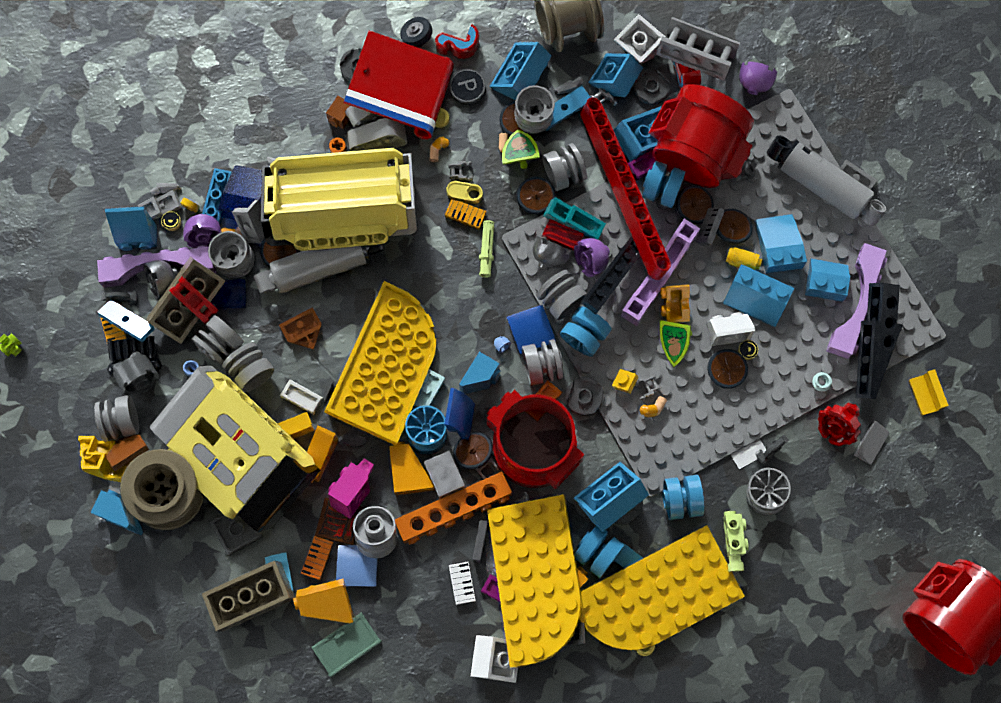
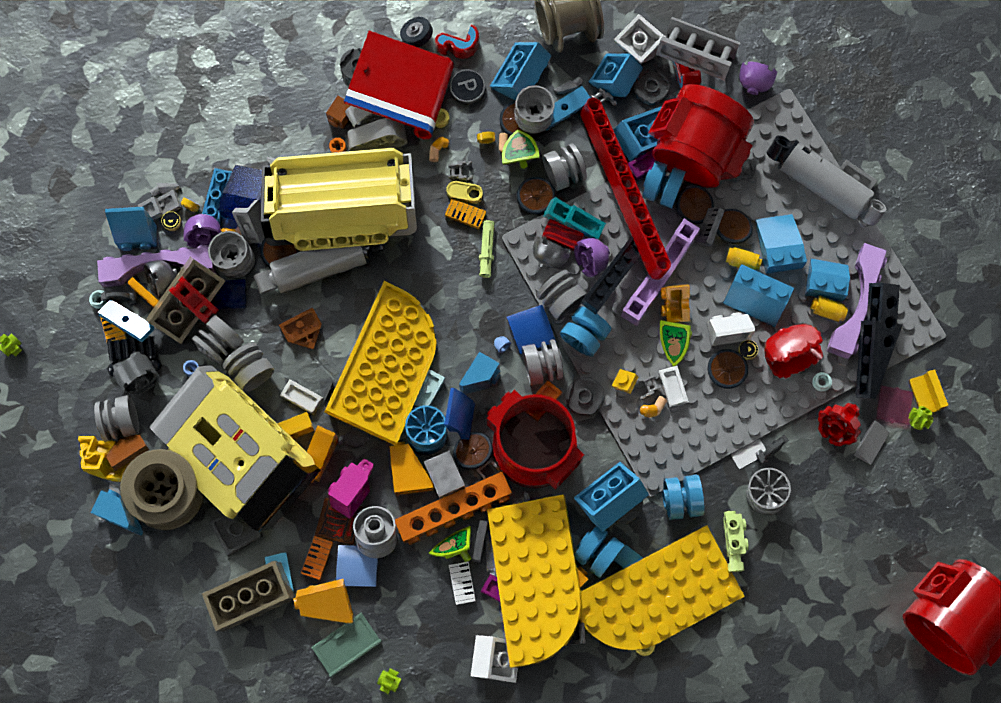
none -> light aqua plate [89,290,107,309]
none -> light orange tile [128,277,159,308]
none -> lime gear [377,668,402,694]
none -> shield [429,526,471,562]
none -> yellow tile [477,132,496,144]
none -> white tile [658,366,689,408]
none -> red animal [764,324,823,379]
none -> yellow head [810,295,848,322]
none -> clear pink piece [876,386,913,425]
none -> lime gear [908,406,934,430]

